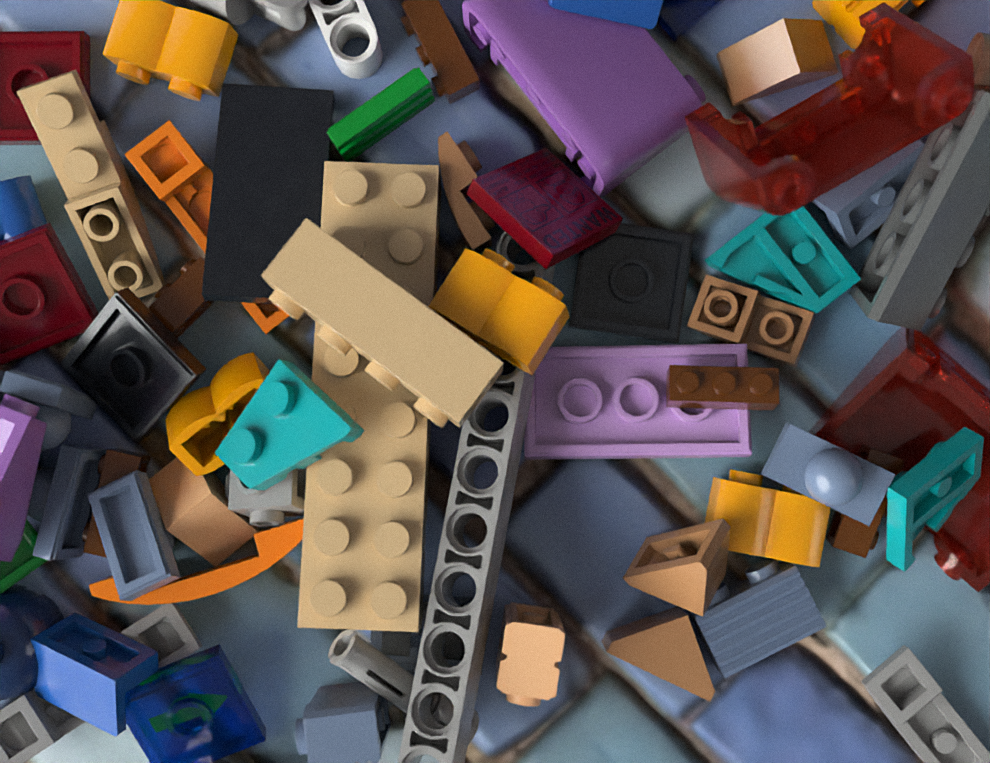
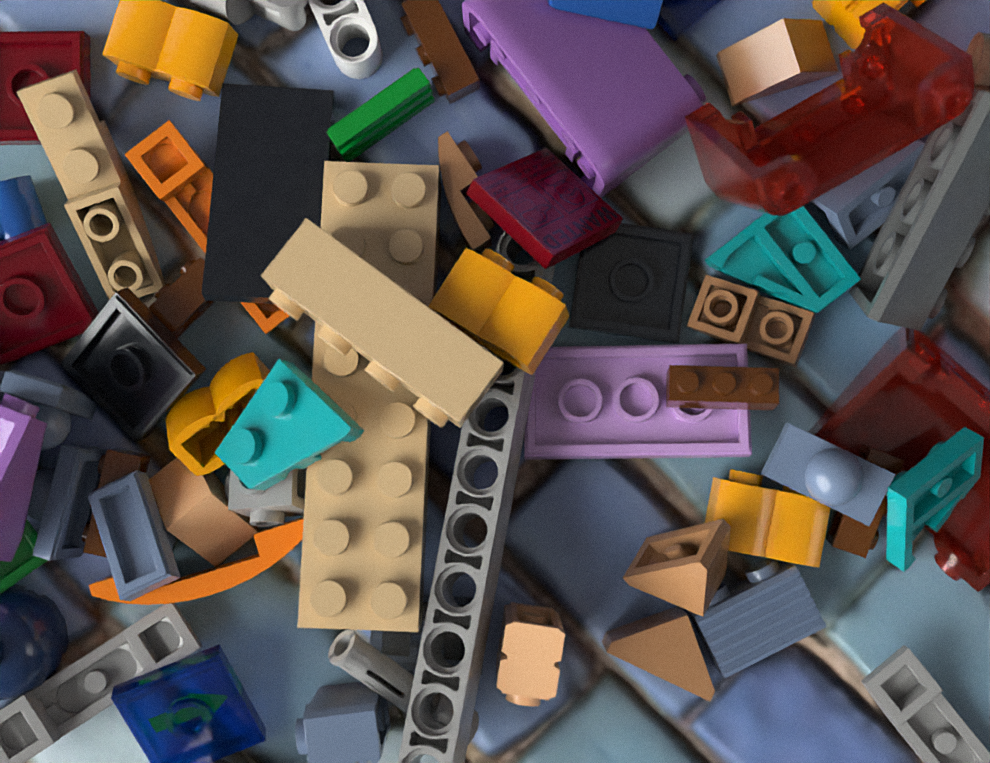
blue panel [30,612,159,736] -> none

